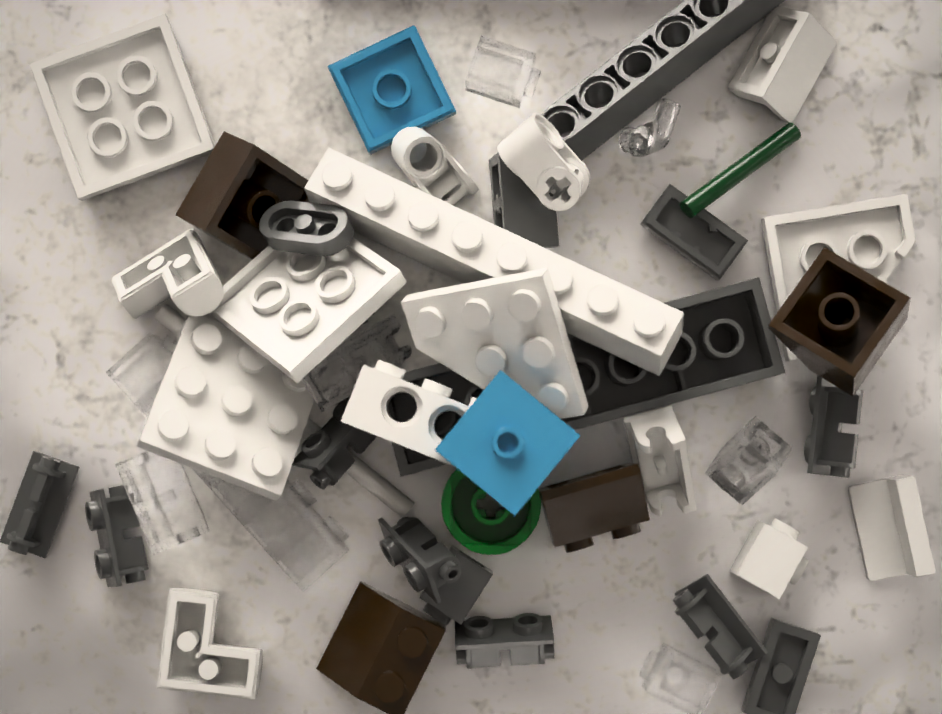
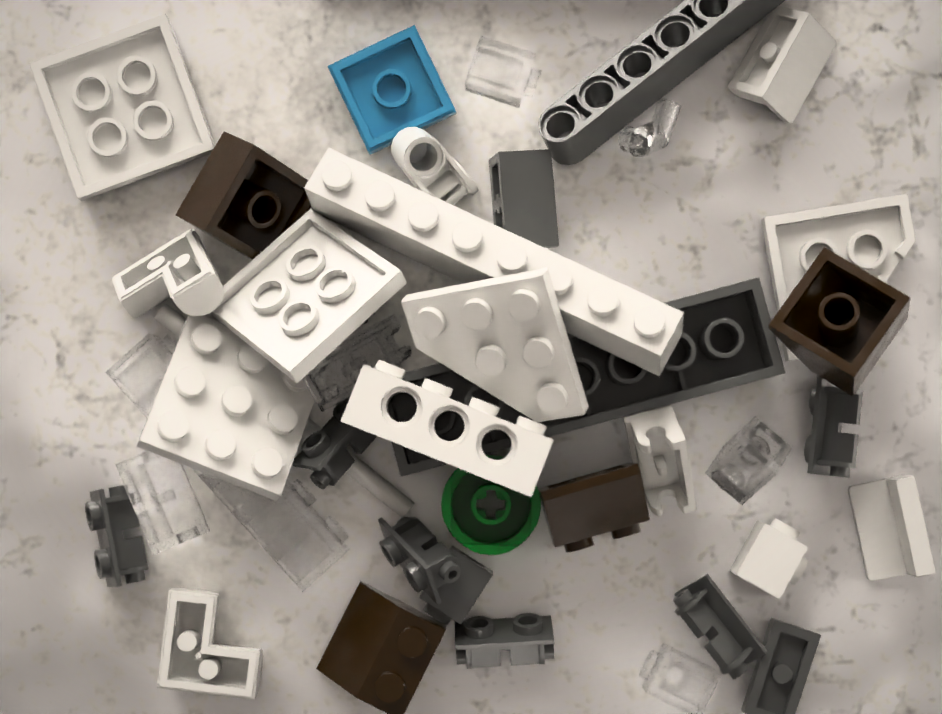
dark grey hinge [0,451,80,558] -> none
dark grey plate [259,201,354,256] -> none
dark azure plate [435,370,581,516] -> none
white piece [497,113,590,211] -> none
dark grey plate [640,184,748,281] -> none
dark green bar [680,122,801,218] -> none

